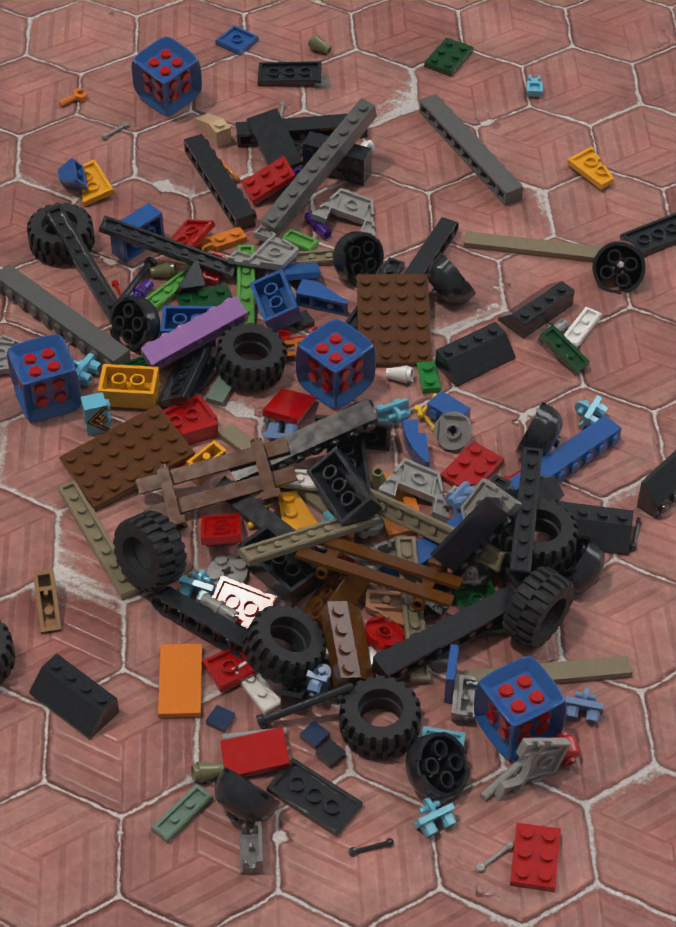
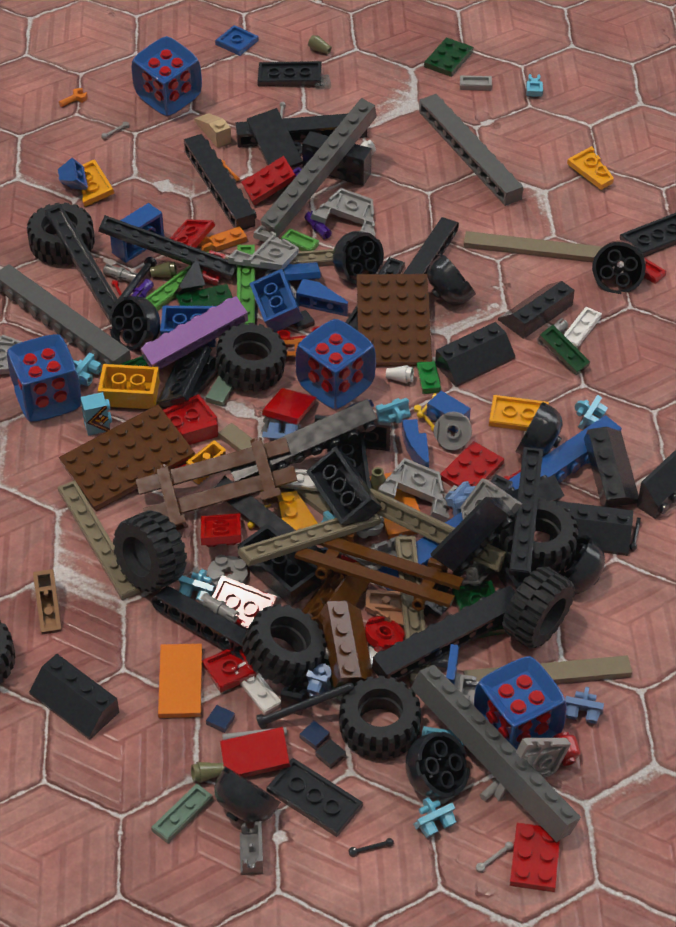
none -> light grey pin [103,264,138,283]
none -> dark grey brick [411,665,581,842]
none -> light grey tile [460,75,492,91]
none -> light orange tile [488,395,549,431]
none -> black slope [584,426,639,507]
none -> red tile [644,258,667,284]

